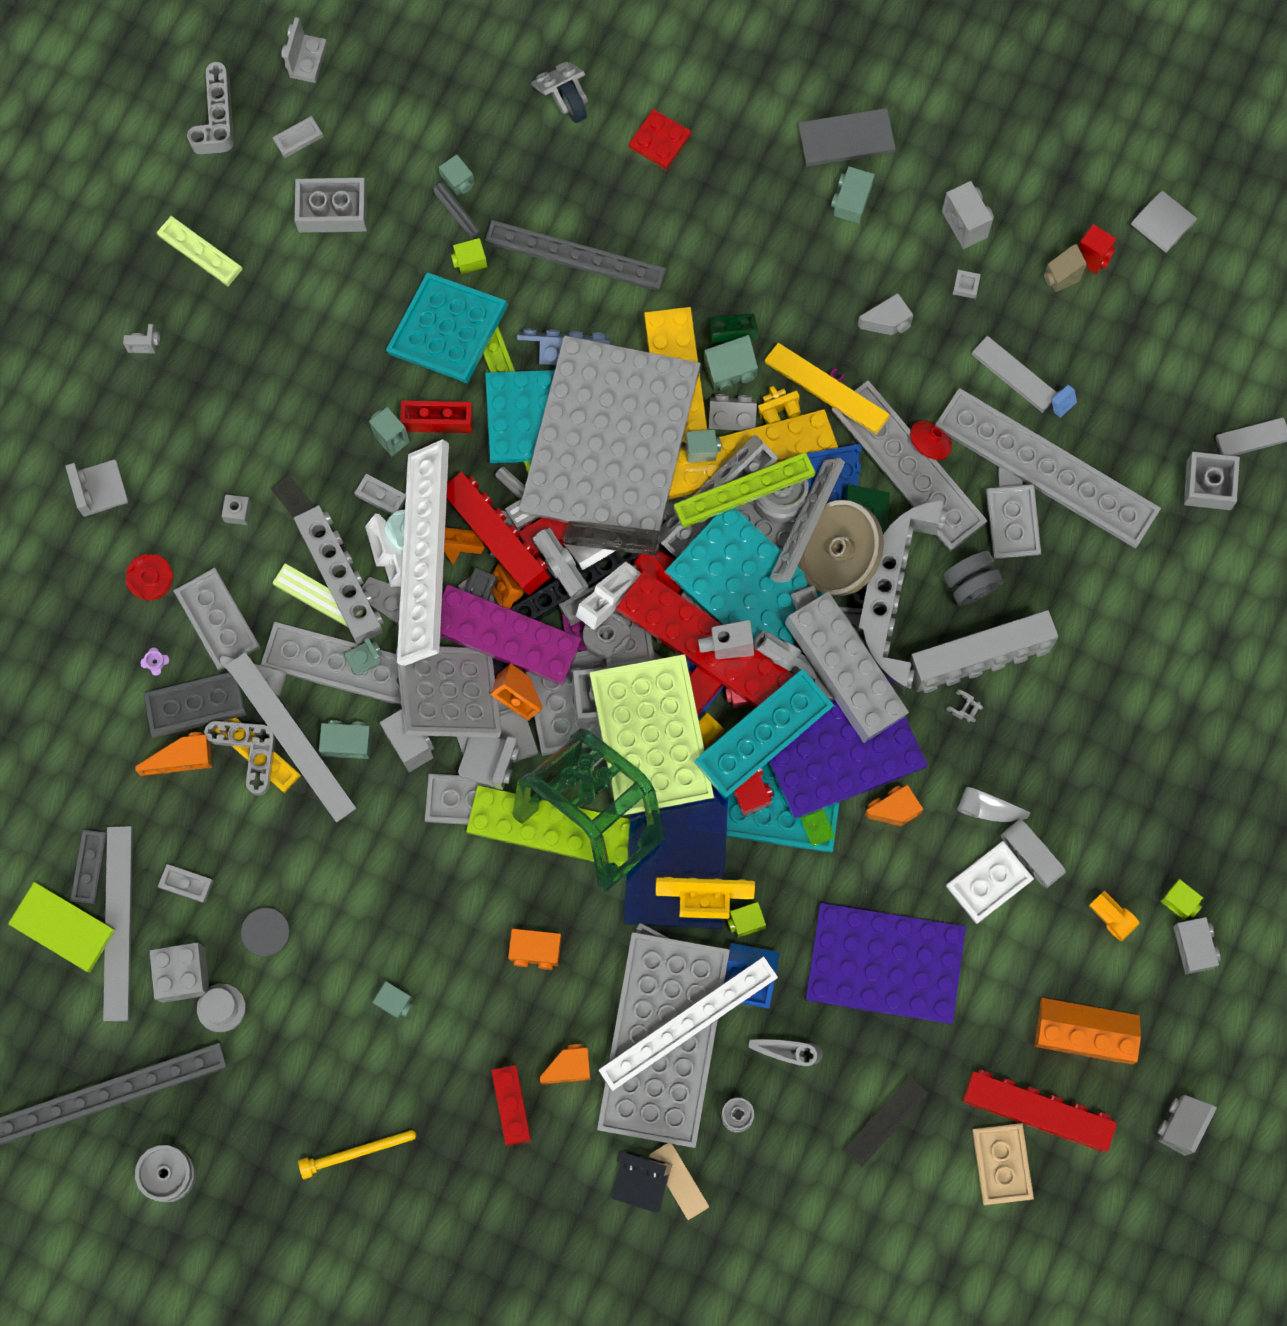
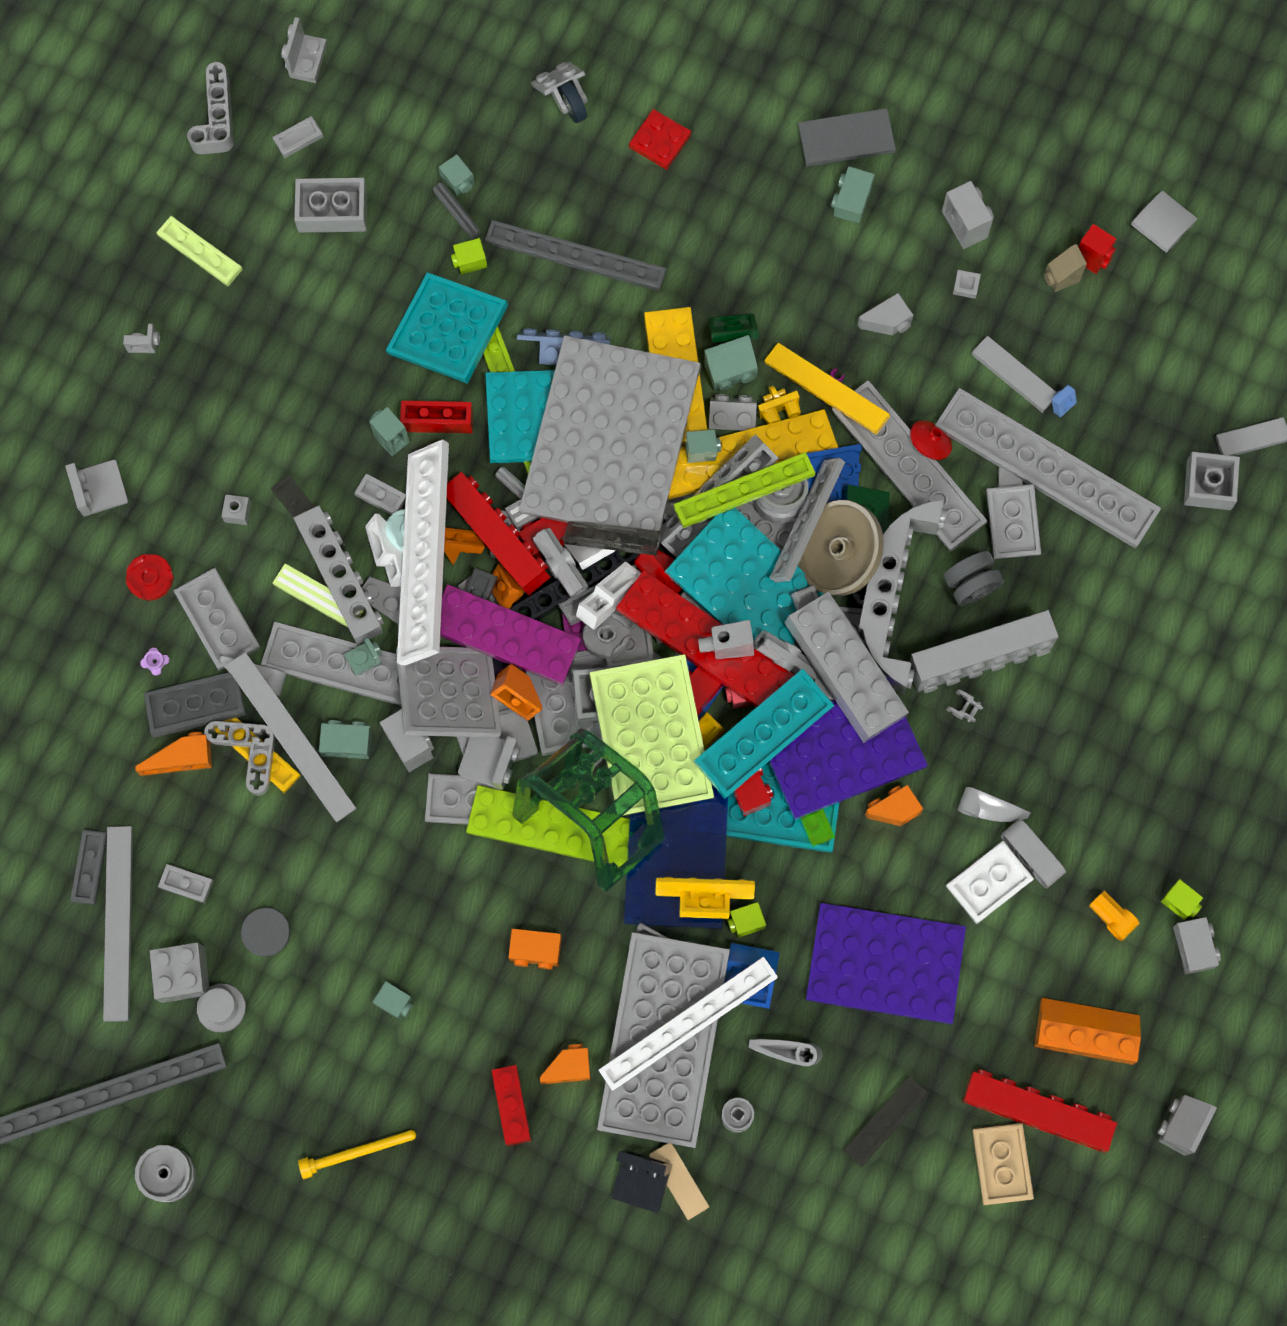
lime tile [8,882,116,973] -> none

